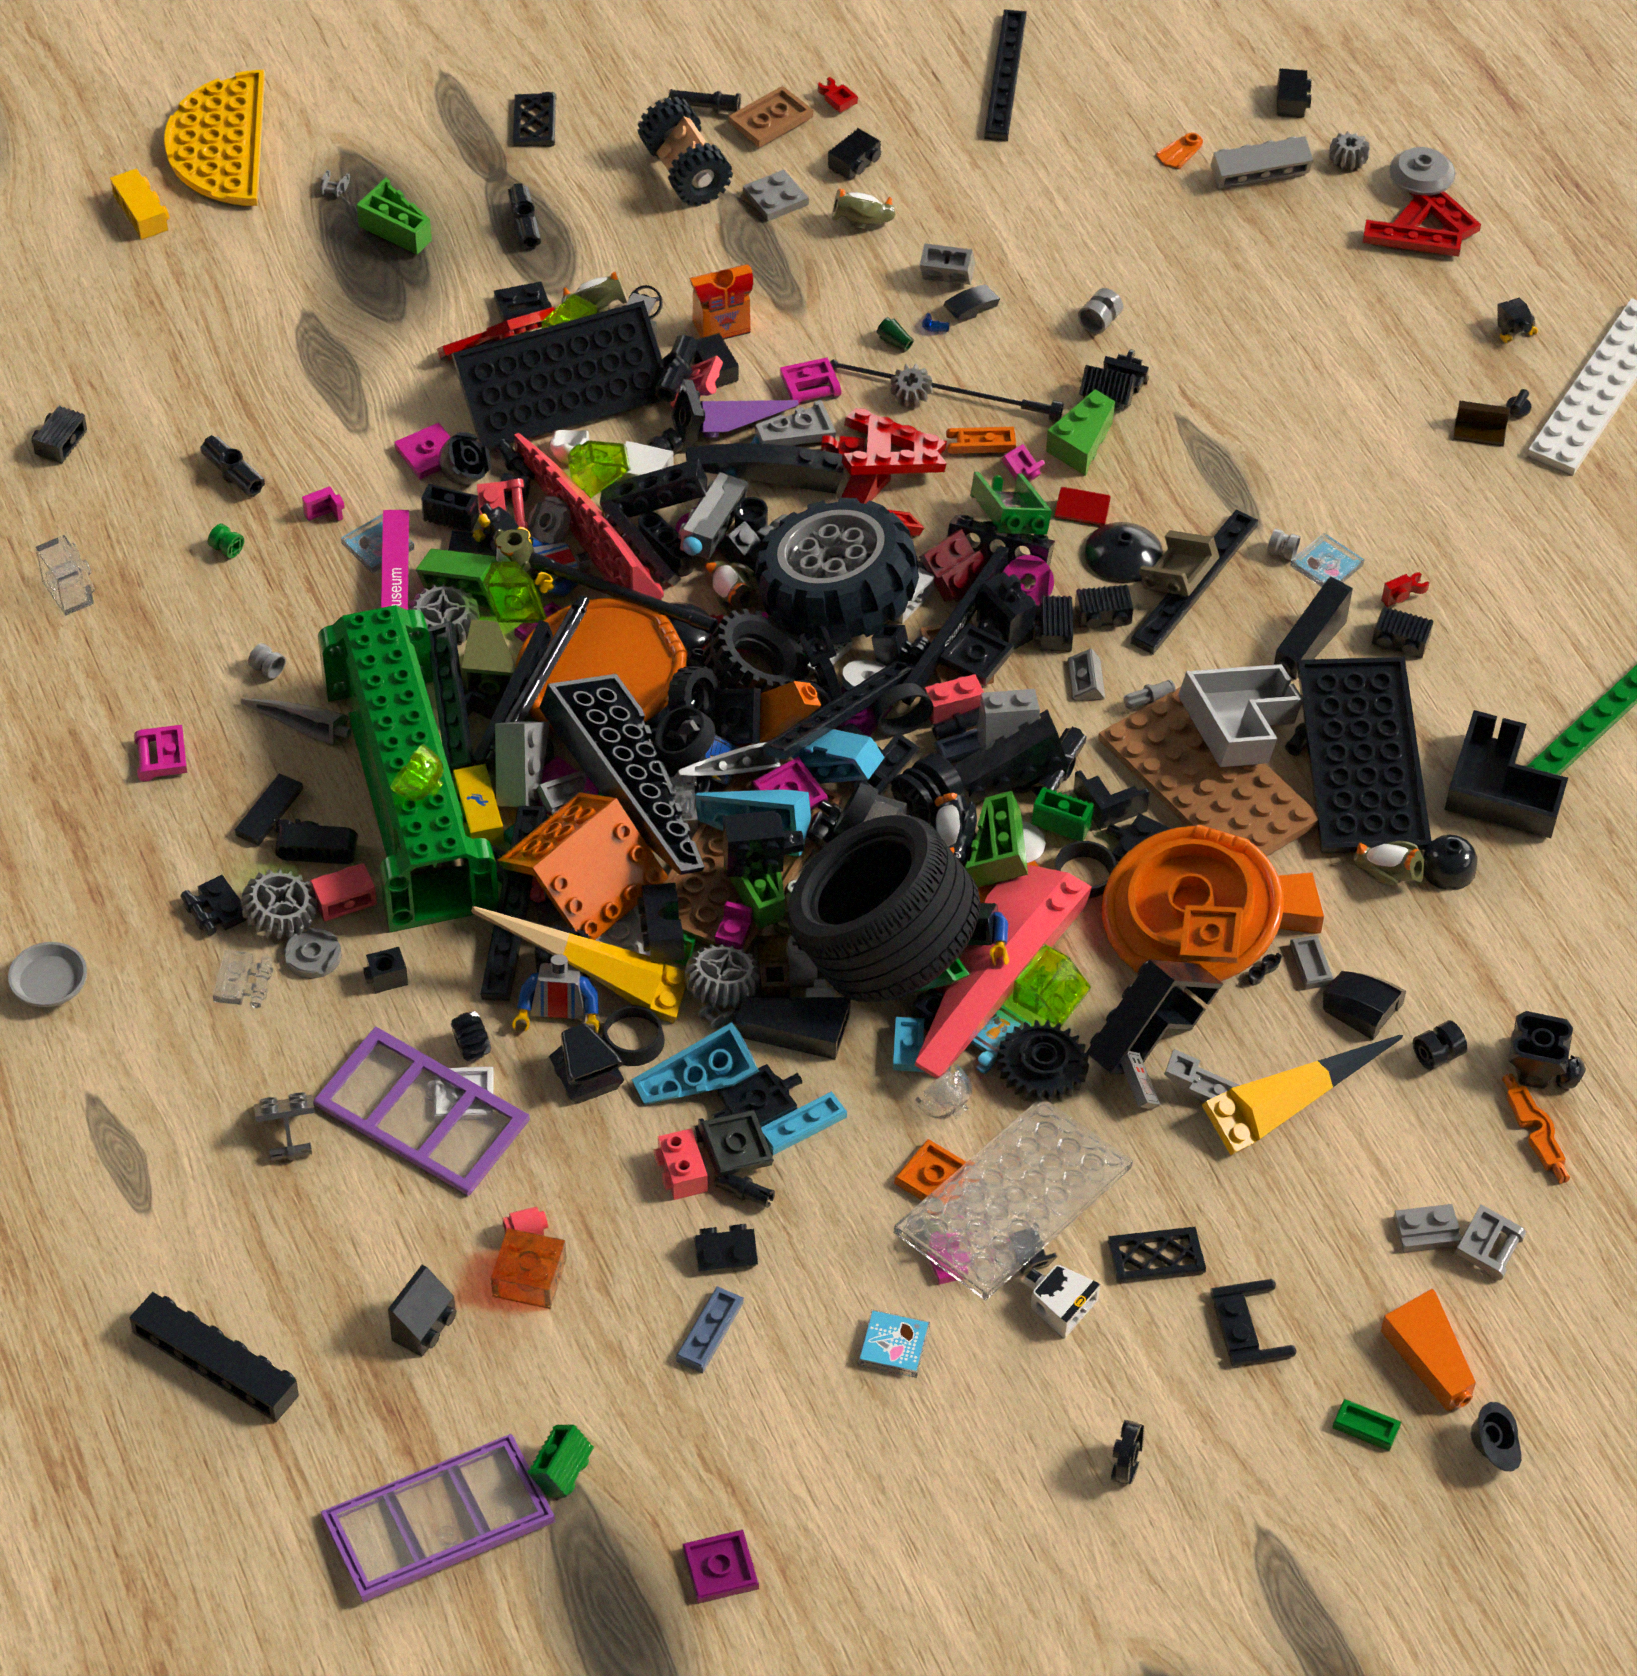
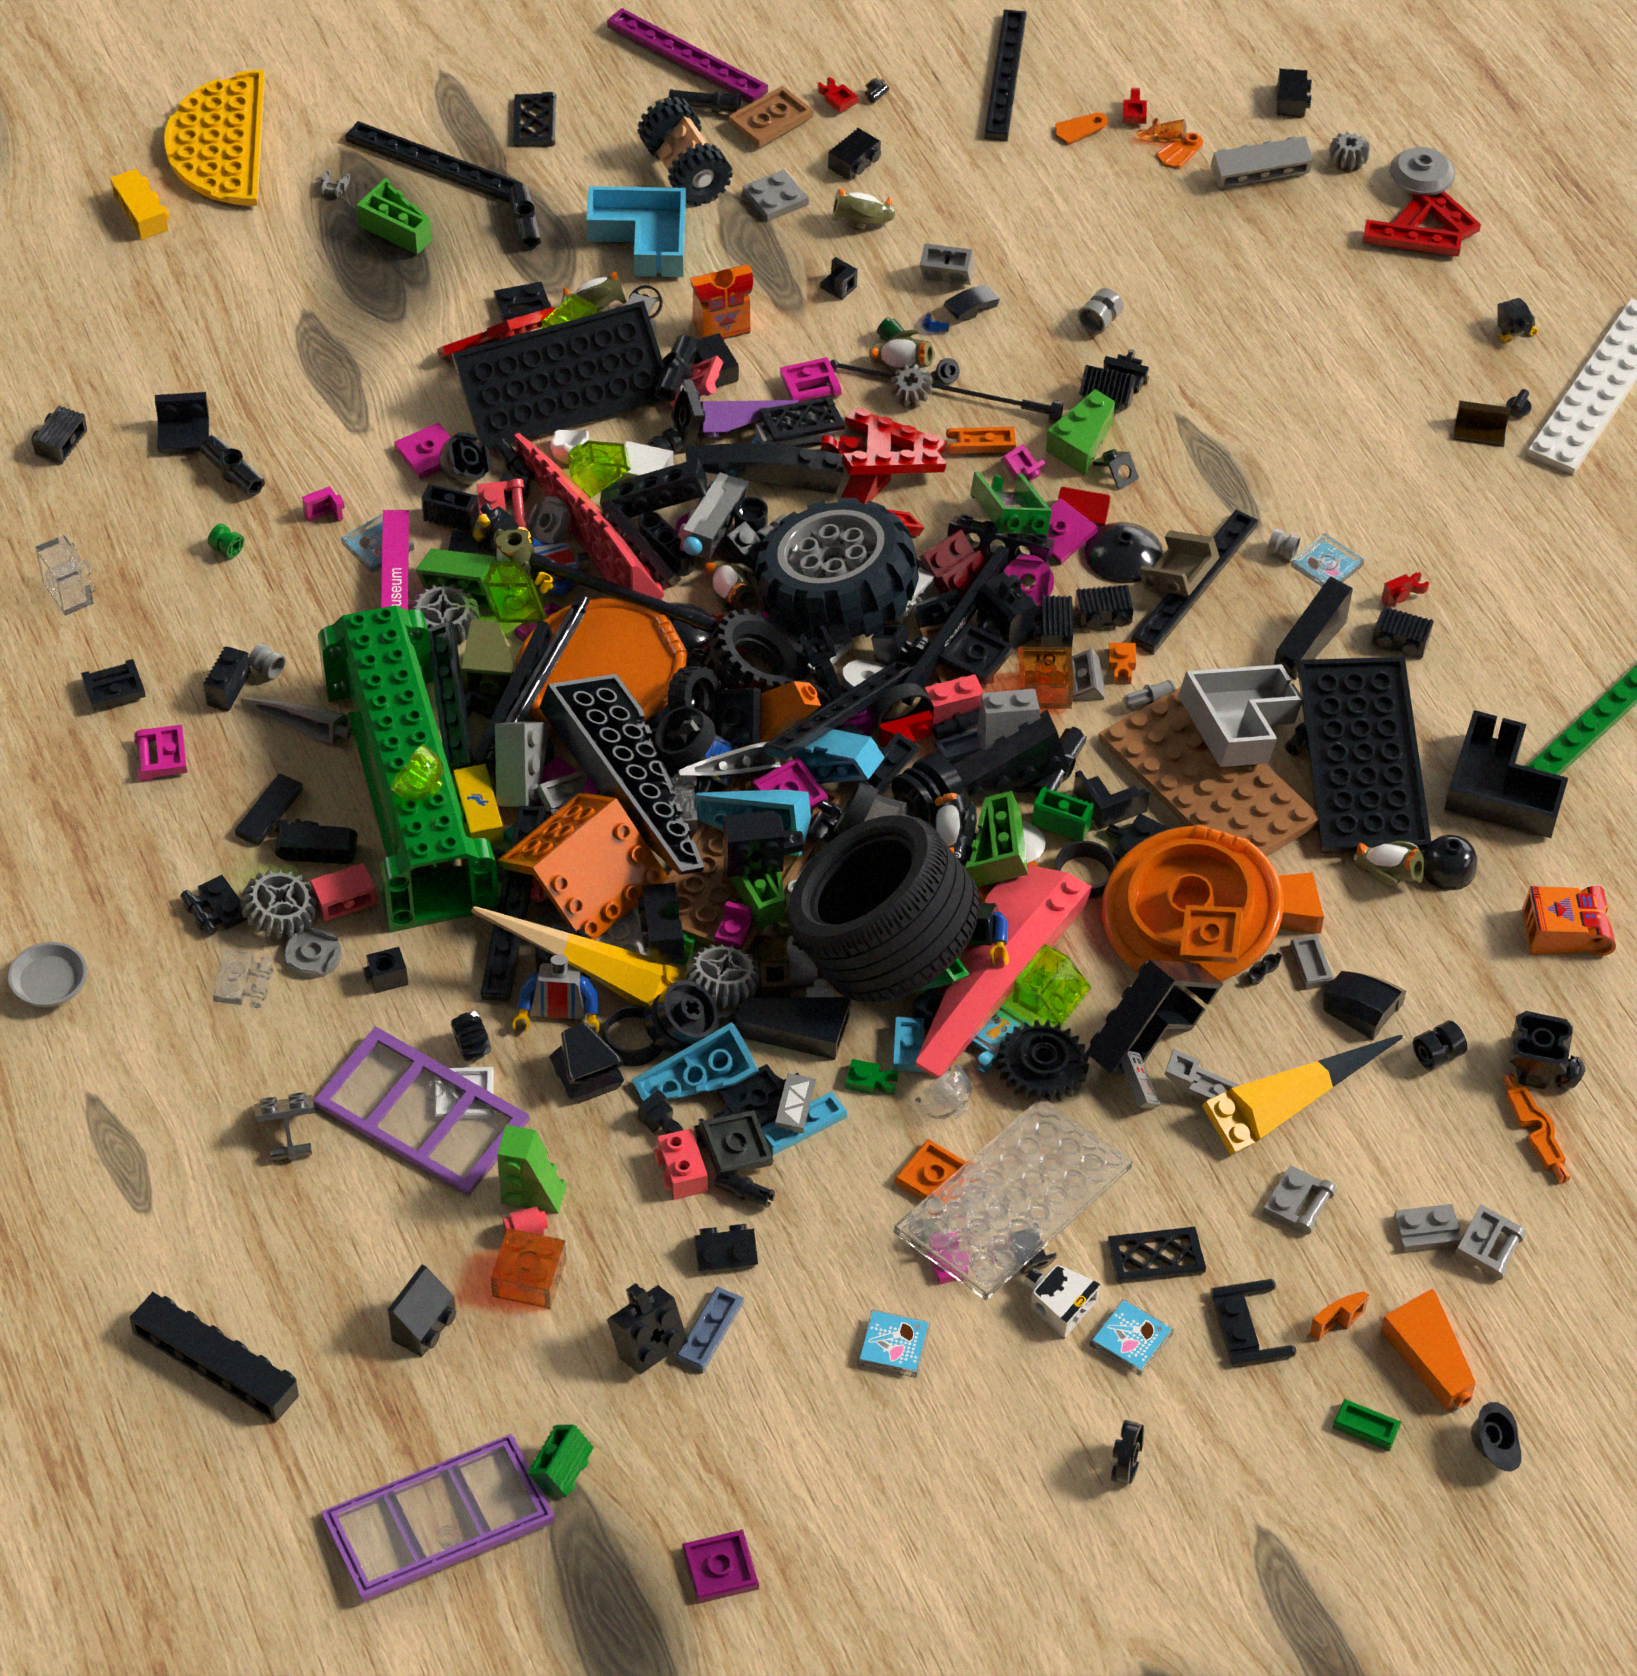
none -> black plate [81,659,146,711]
none -> black bracket [155,392,209,453]
none -> black brick [203,646,251,711]
none -> black tile [345,121,523,203]
none -> bright green wedge [497,1125,567,1214]
none -> medium azure piece [587,186,686,277]
none -> magenta plate [607,8,768,103]
none -> black hinge [607,1283,688,1374]
none -> black piece [637,1090,683,1134]
none -> black wheel [644,980,718,1054]
none -> black window [759,396,846,442]
none -> light grey tile [775,1073,816,1133]
none -> black panel [820,257,858,300]
none -> green plate [845,1059,899,1094]
none -> black plate [864,77,889,103]
none -> animal [869,330,935,372]
none -> red slope [878,711,933,748]
none -> black hips [913,589,960,629]
none -> black plate [931,358,960,383]
none -> clear orange brick [1016,647,1074,709]
none -> dark pink plate [1031,498,1098,564]
none -> orange piece [1055,113,1108,145]
none -> tile [1090,1298,1174,1377]
none -> black bracket [1093,449,1139,488]
none -> orange plate [1108,642,1136,684]
none -> red plate [1123,88,1147,124]
none -> clear orange slope [1137,118,1187,143]
none -> light grey plate [1263,1165,1337,1234]
none -> orange slope [1309,1291,1369,1341]
none -> orange piece [1522,886,1616,956]

